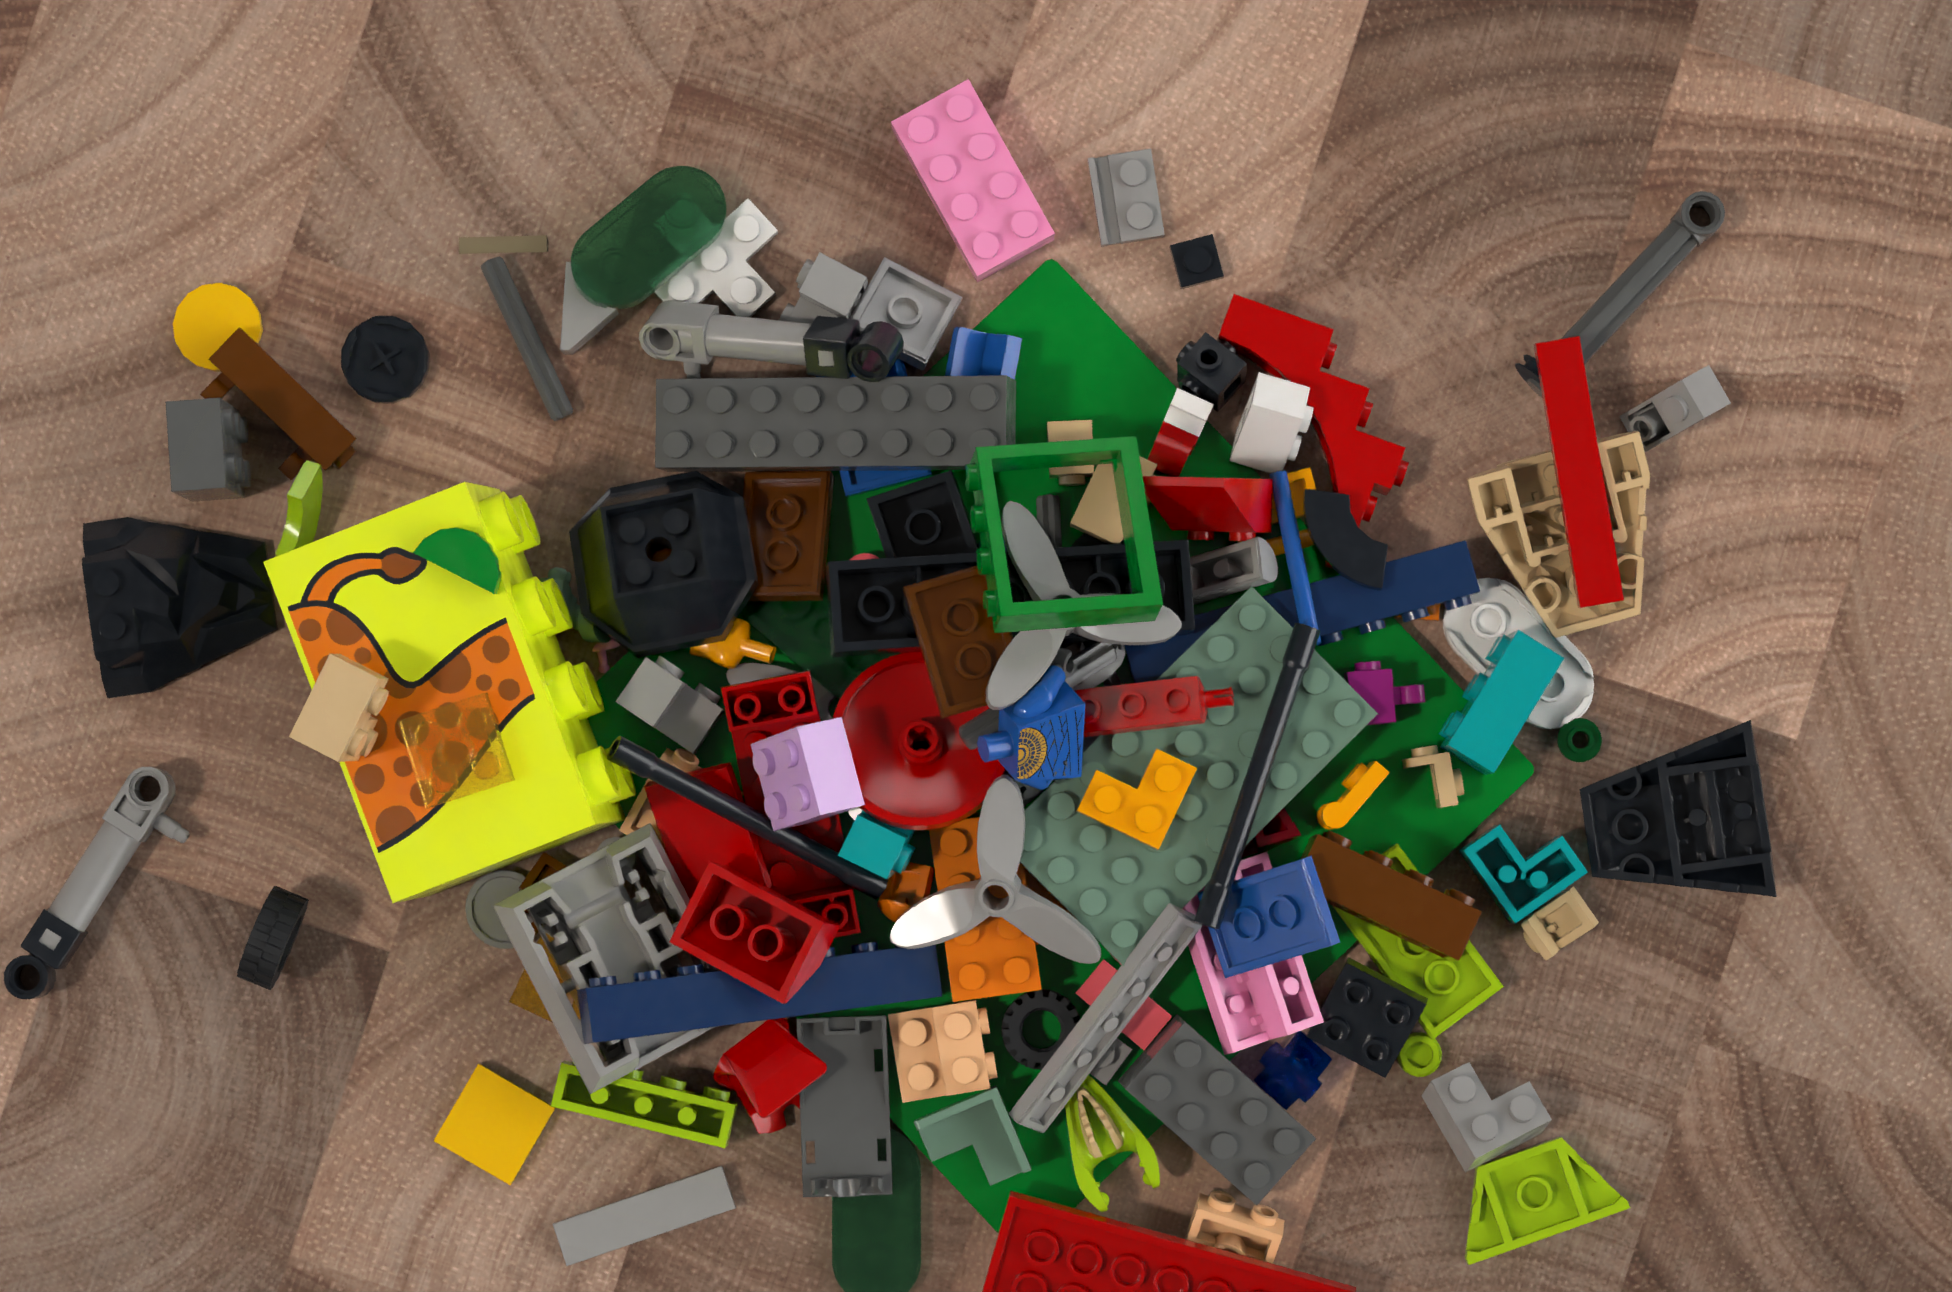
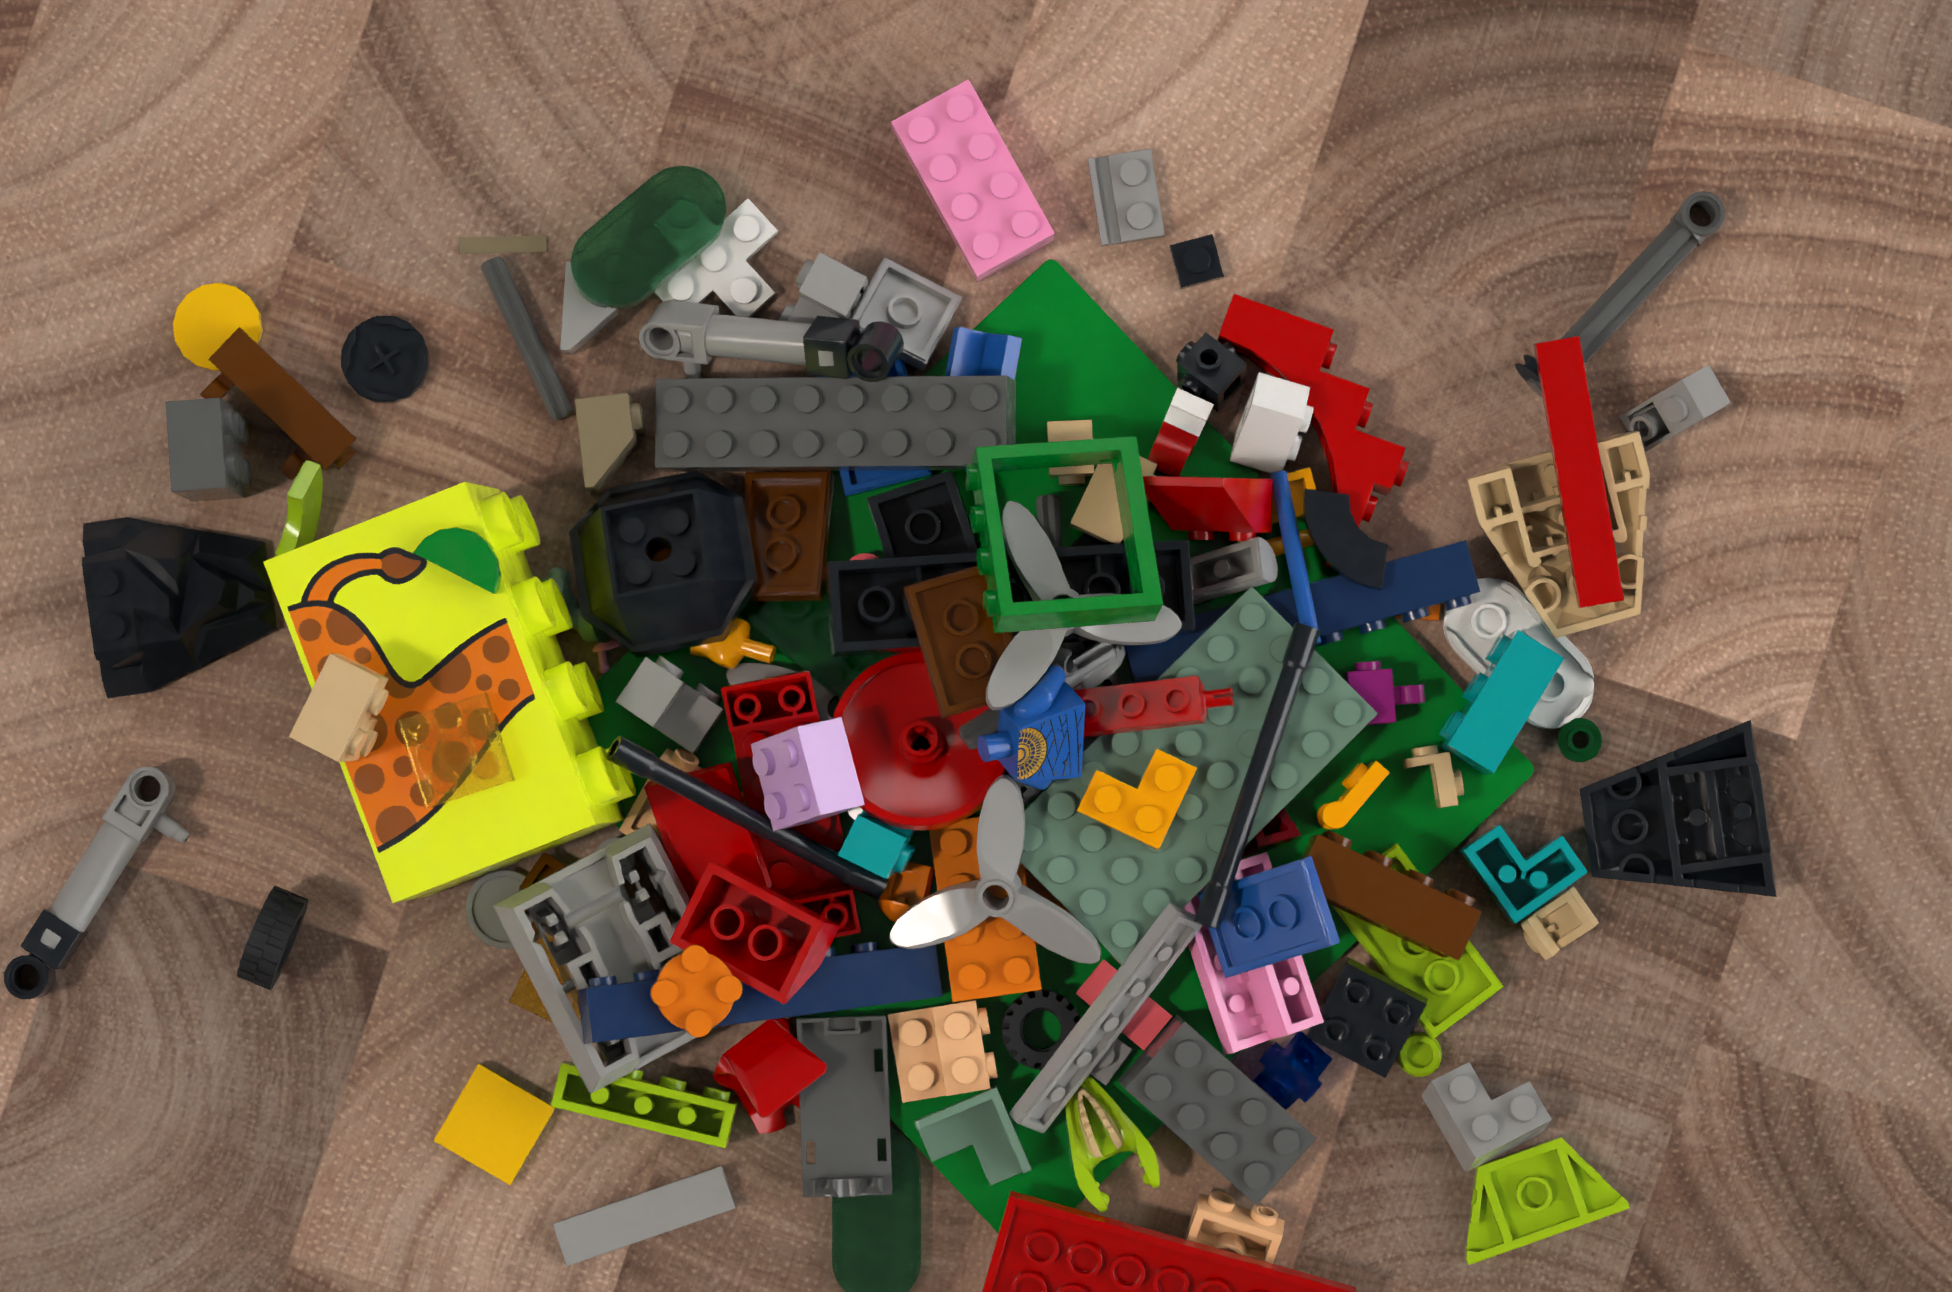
none -> dark tan slope [575,393,646,495]
none -> orange piece [650,945,743,1037]

